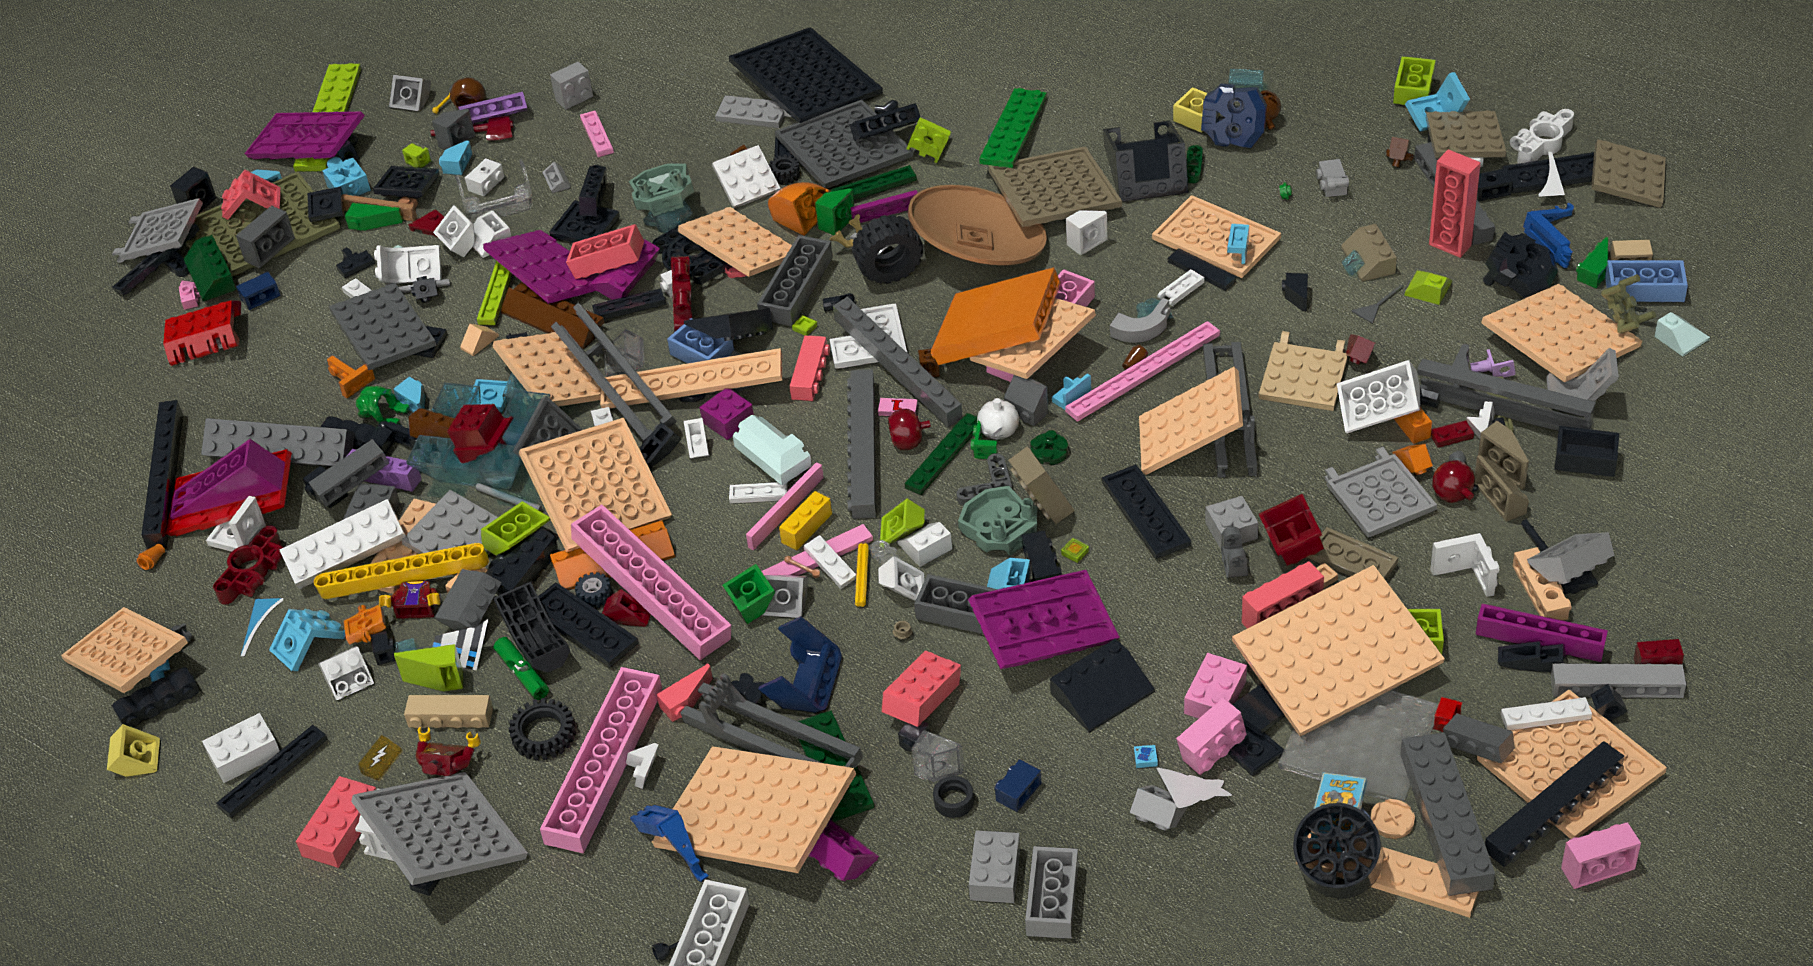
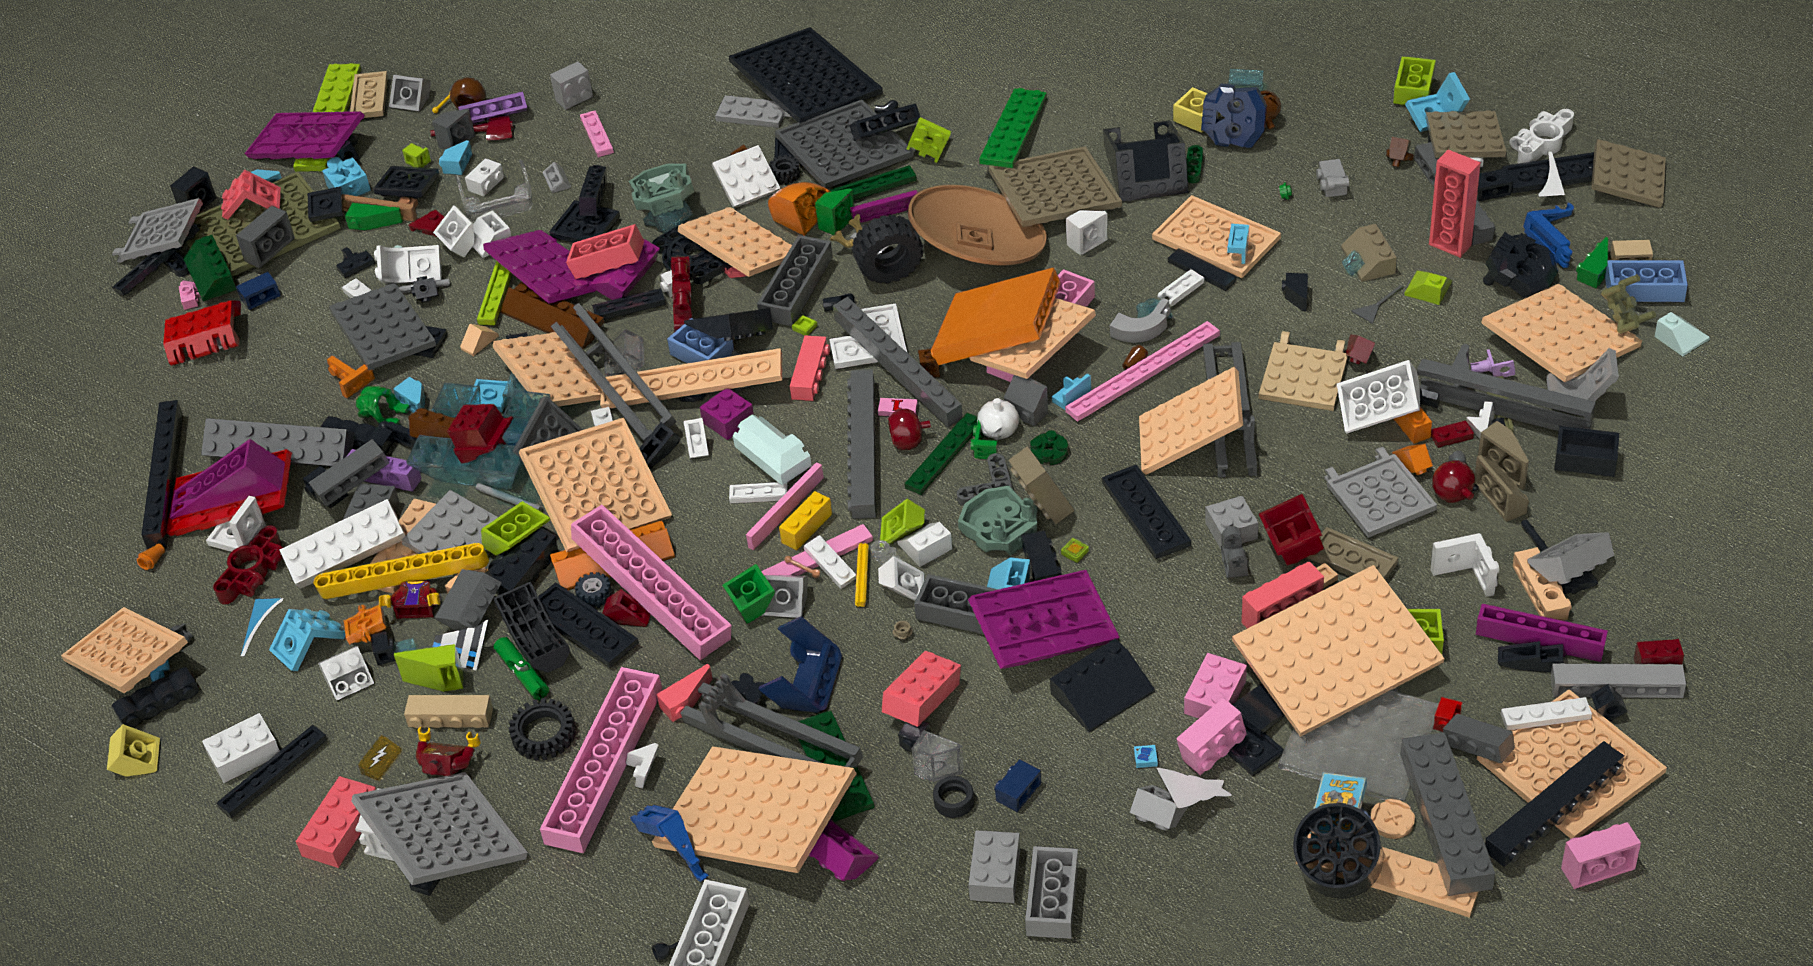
none -> tan plate [350,71,388,118]

